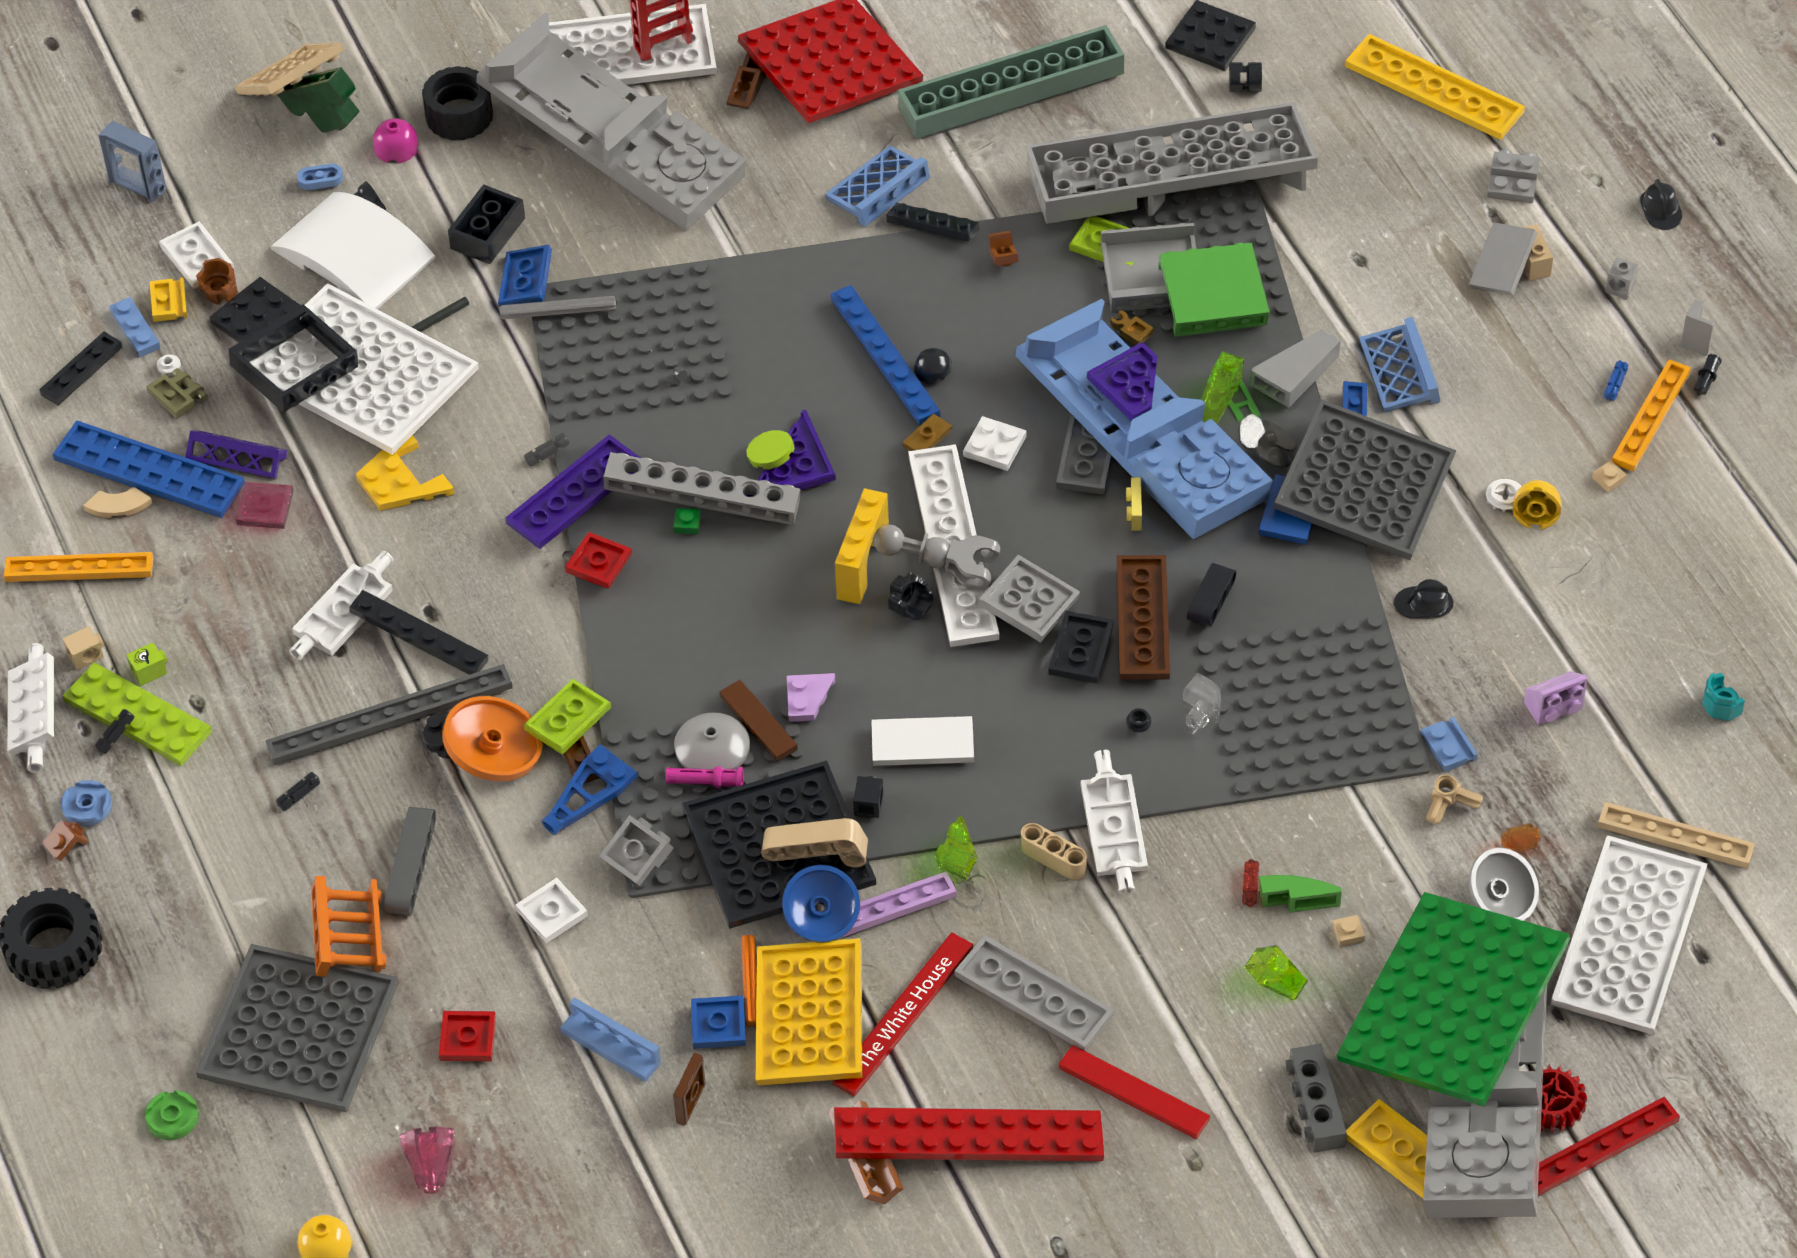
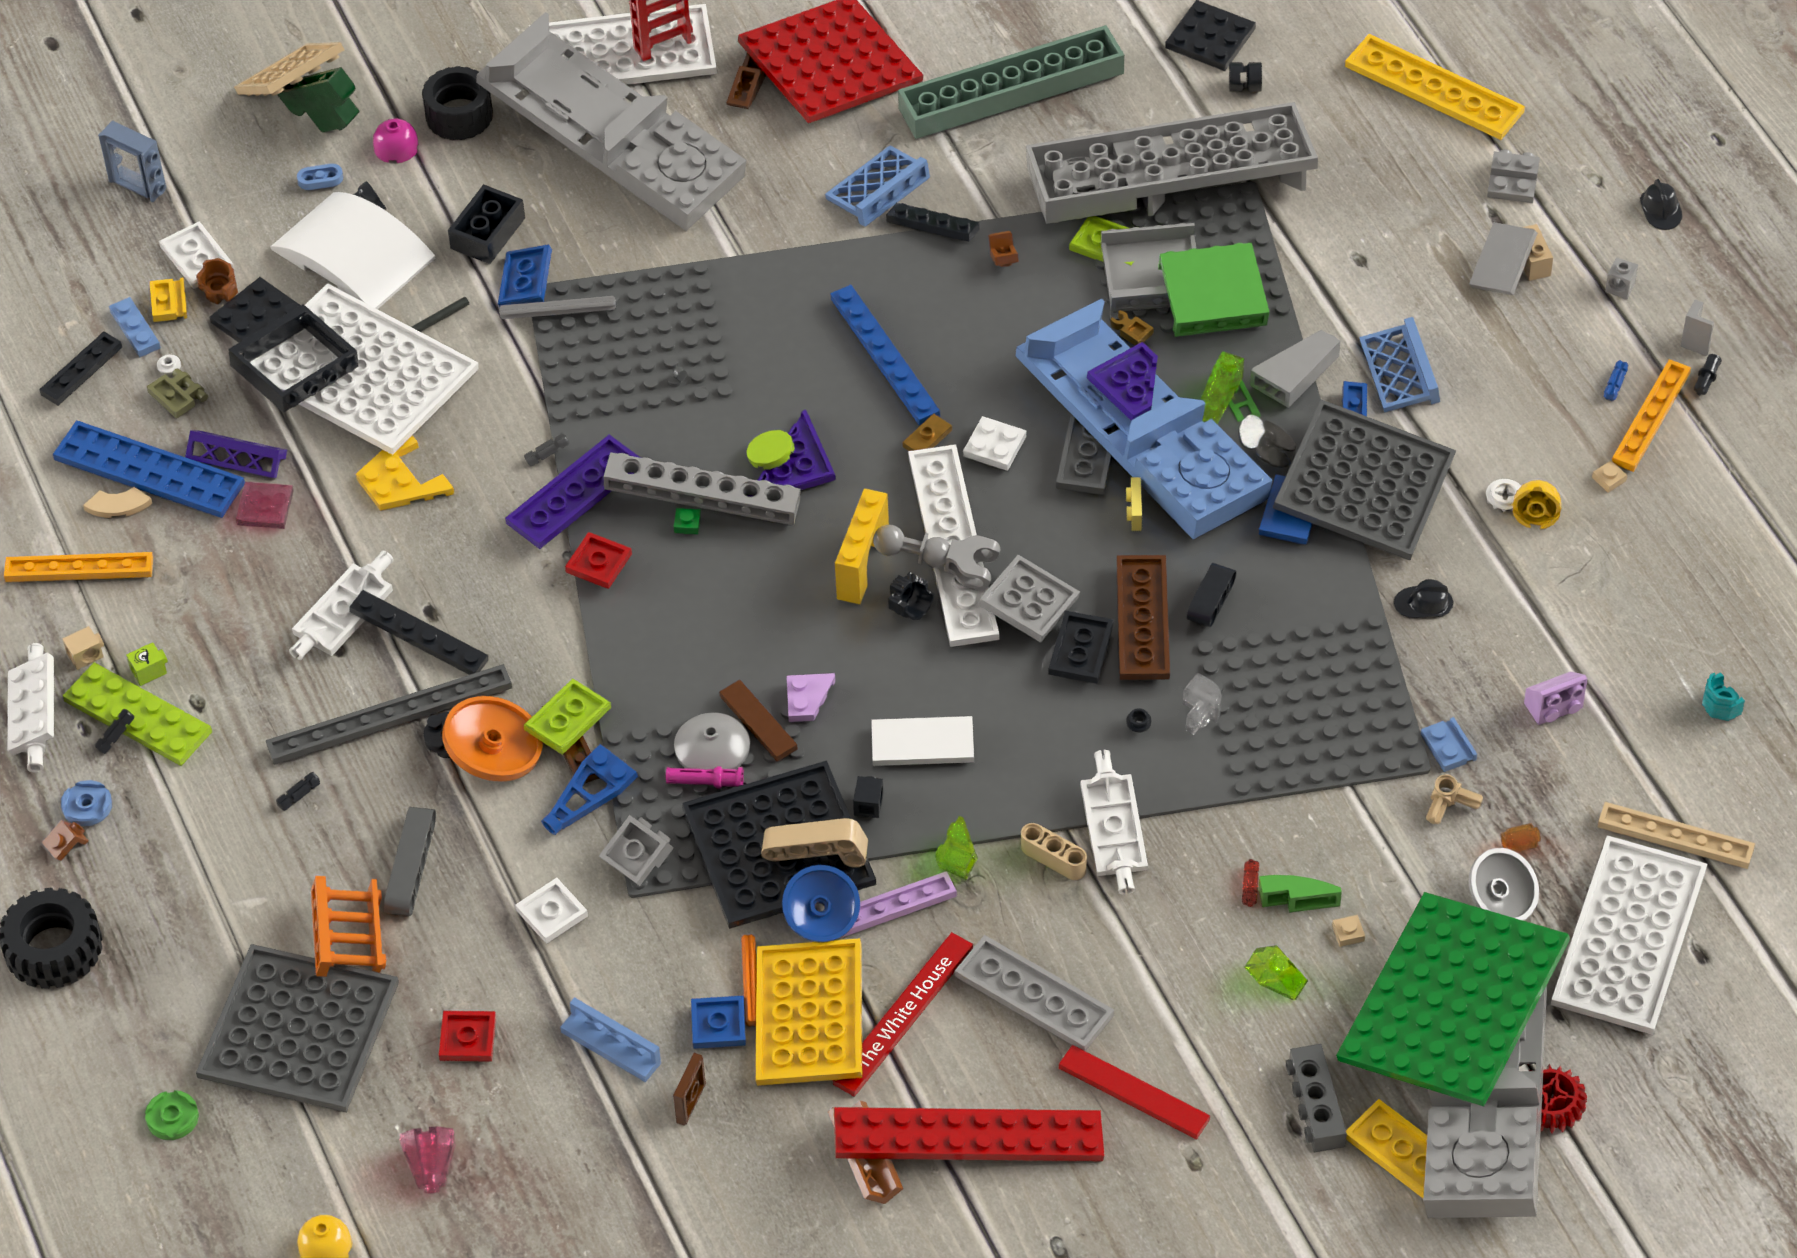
black hair [914,348,952,384] -> none
red plate [1538,1096,1680,1196] -> none

